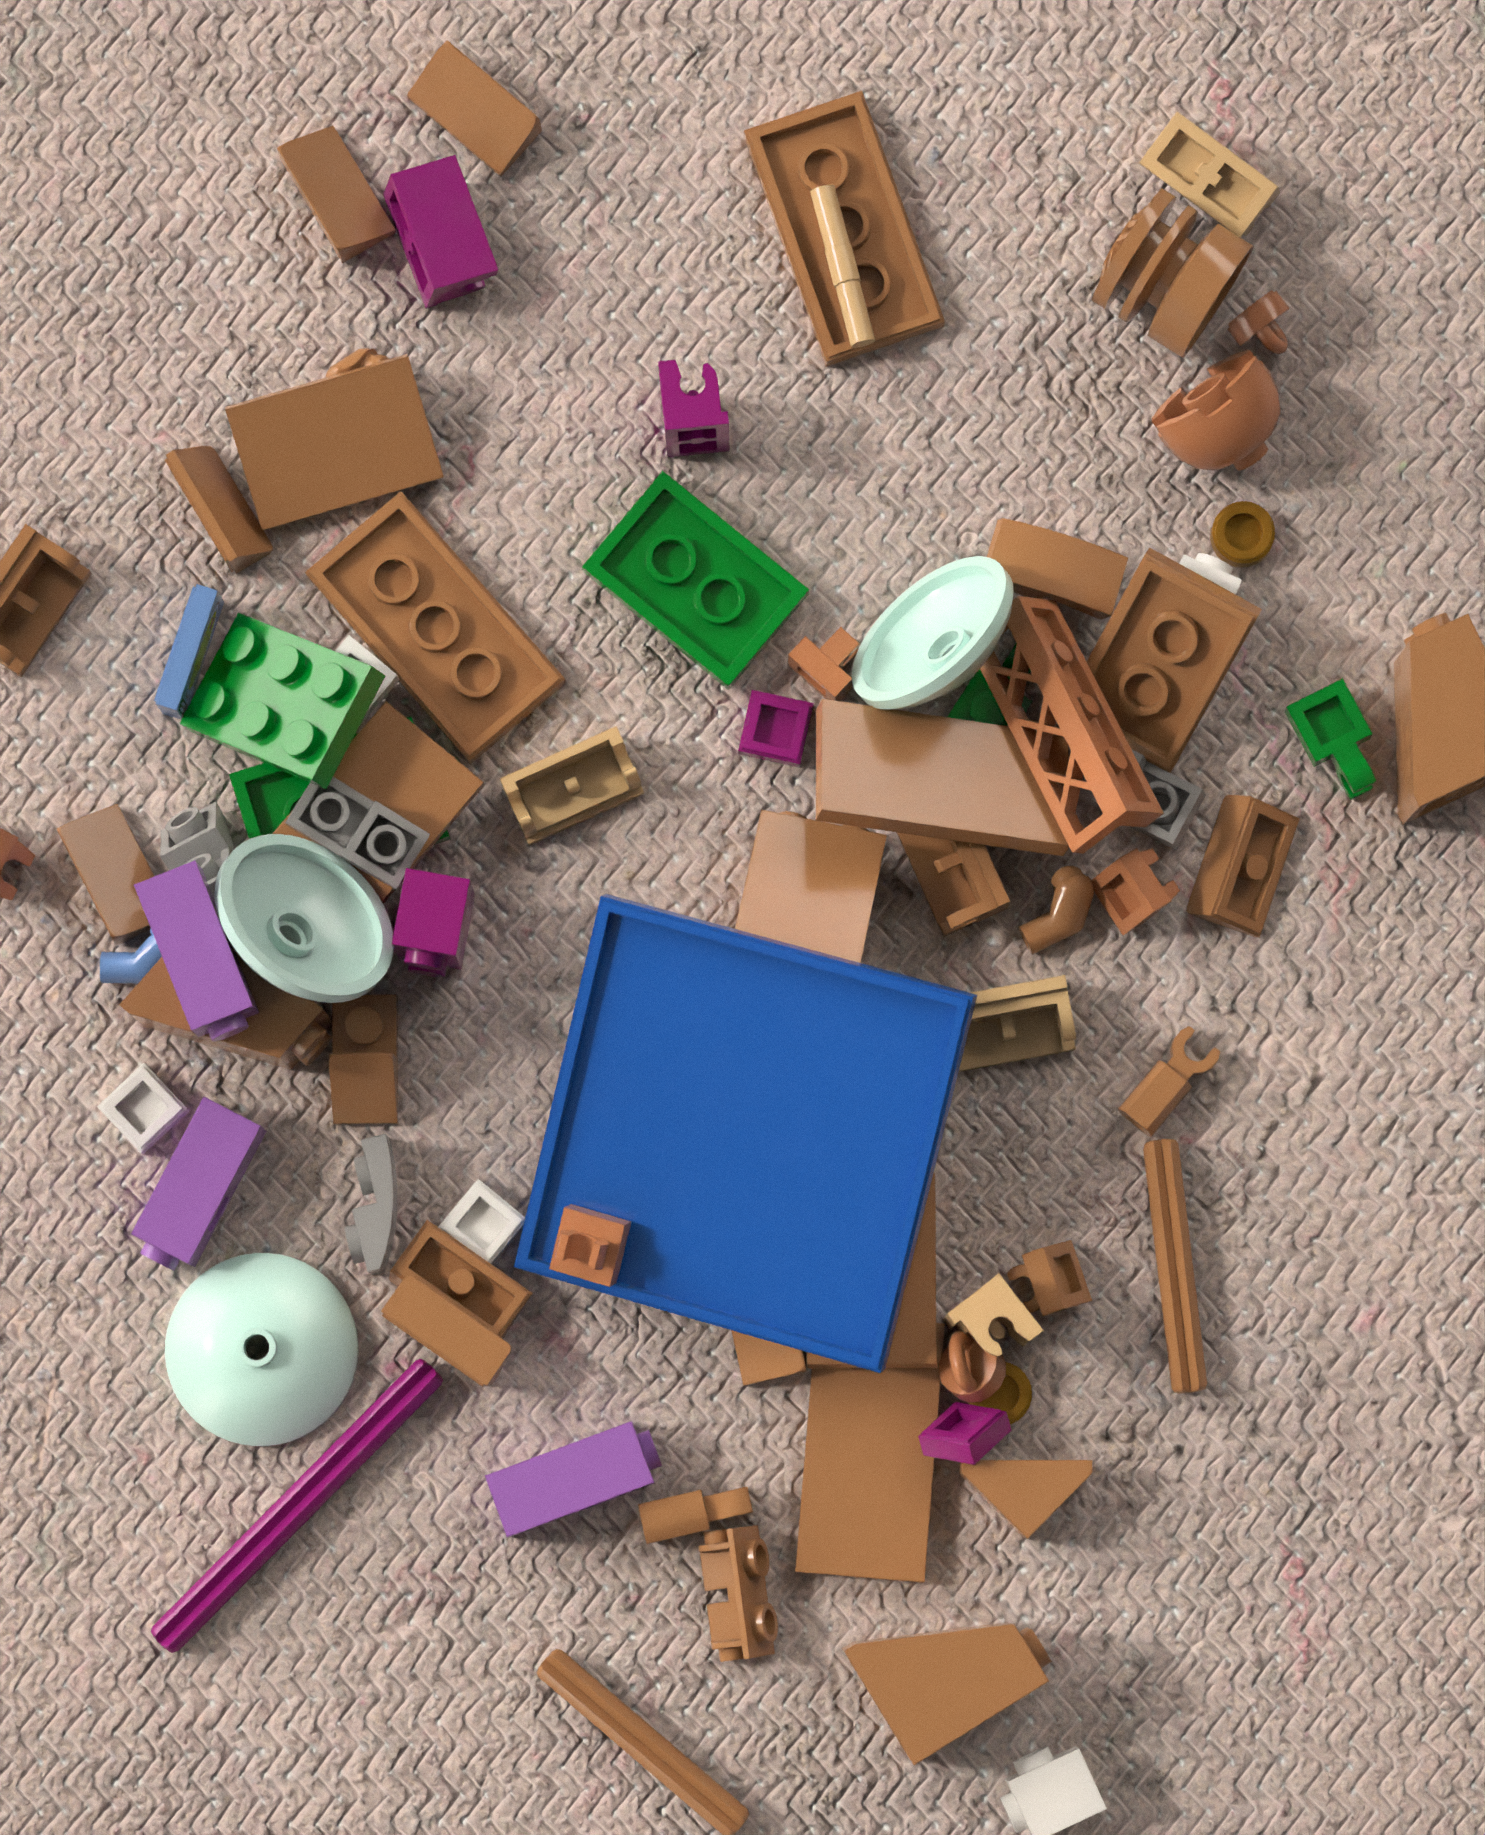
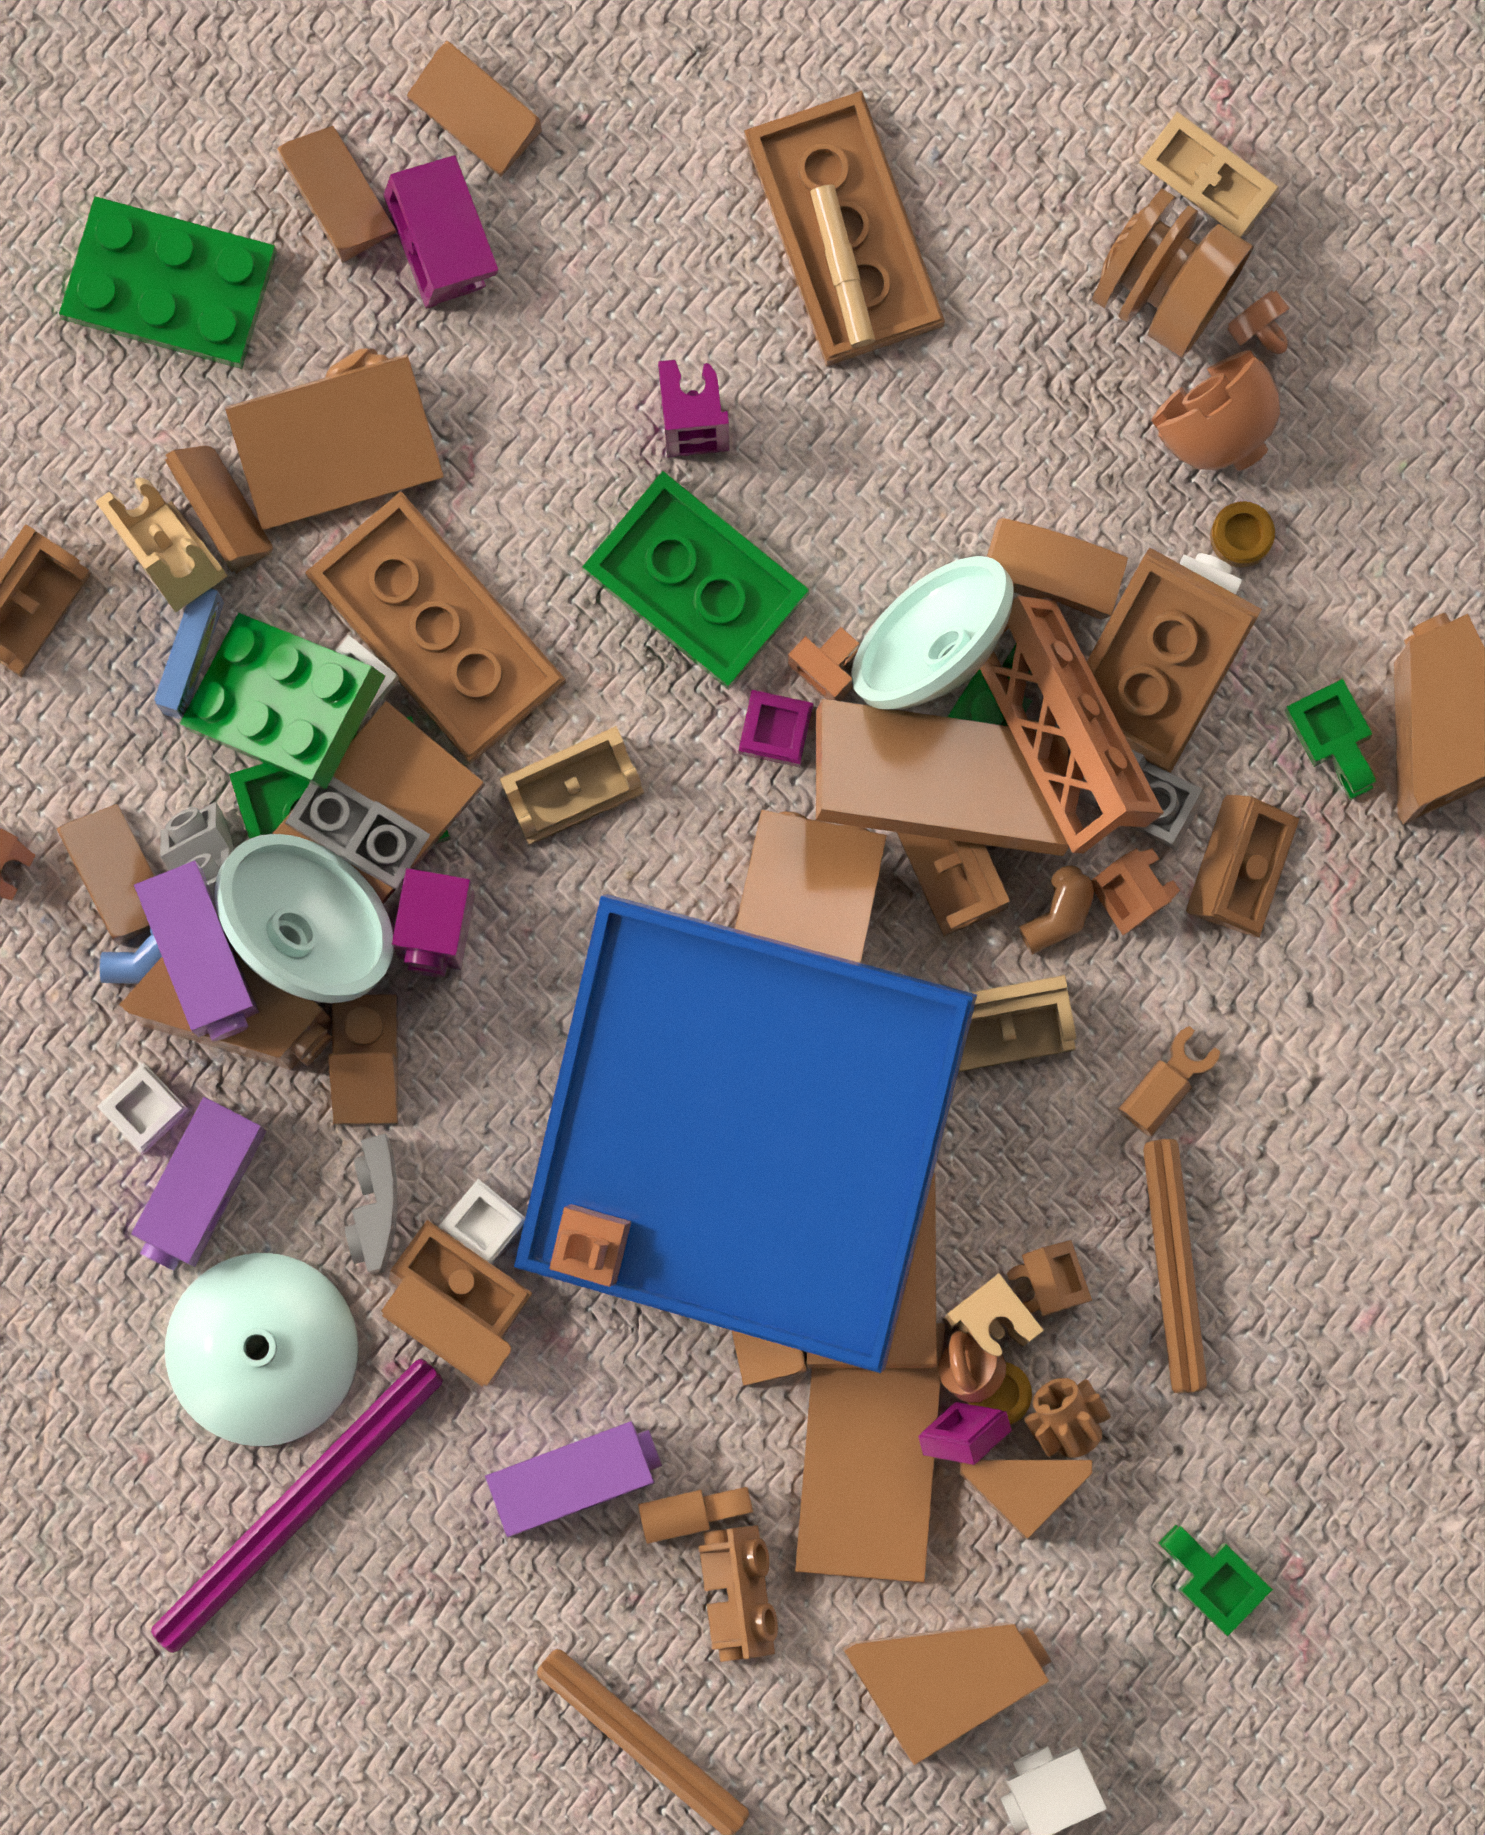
none -> green plate [59,196,277,369]
none -> tan hinge [95,477,227,613]
none -> medium nougat gear [1025,1378,1111,1458]
none -> green plate [1158,1524,1273,1636]

